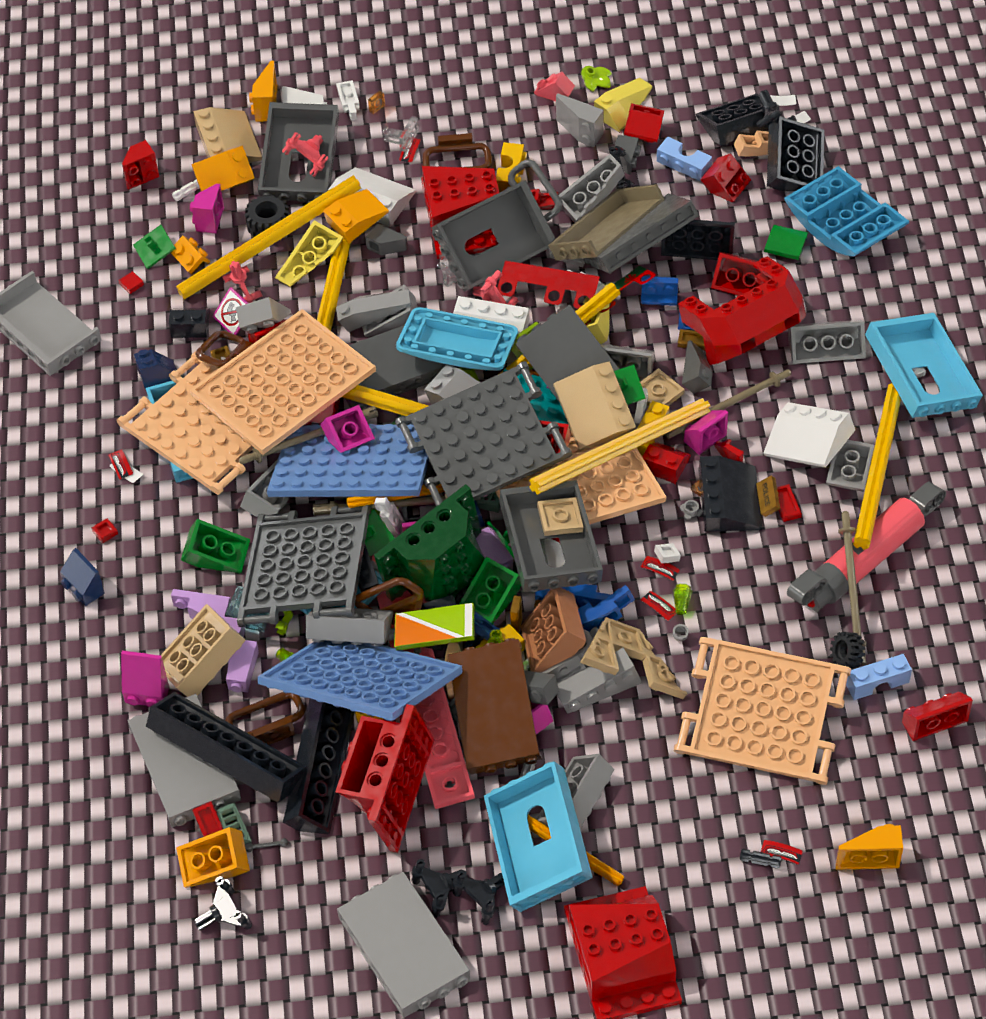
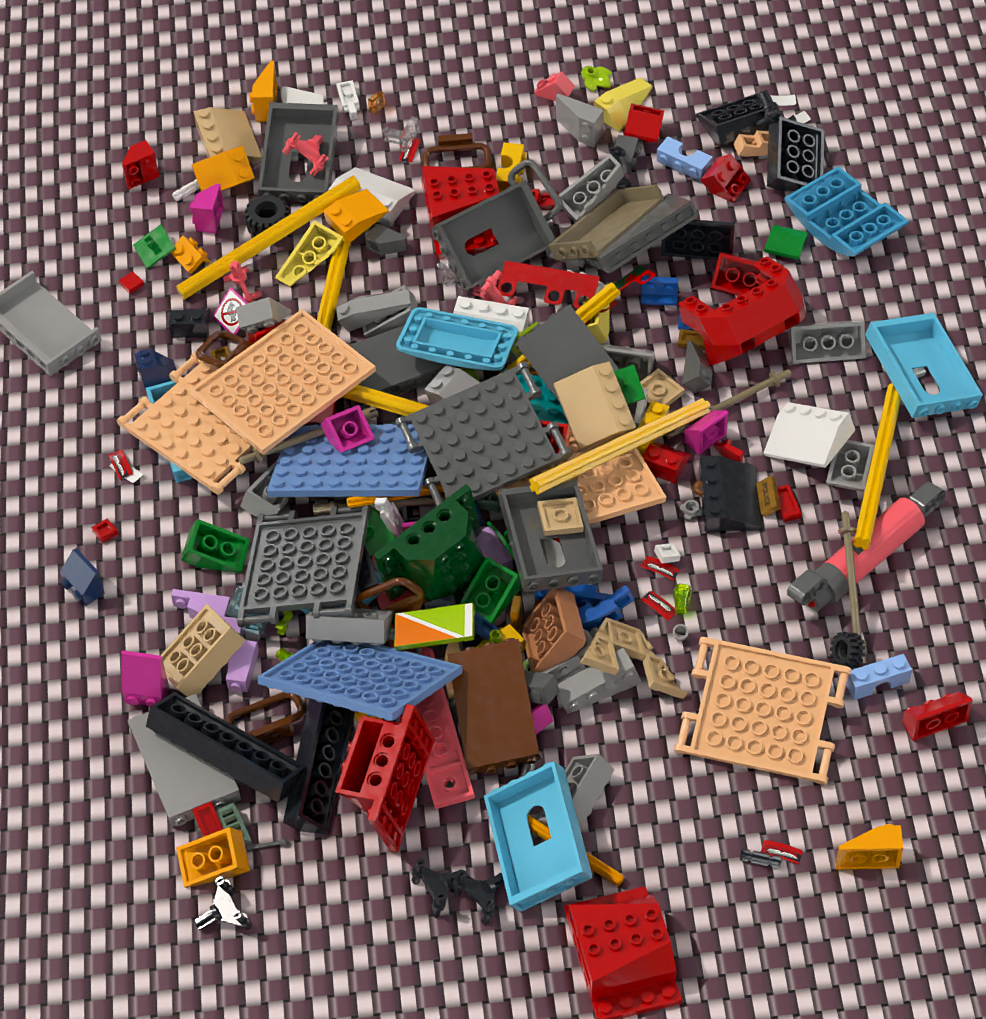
light grey panel [337,872,470,1018] -> none

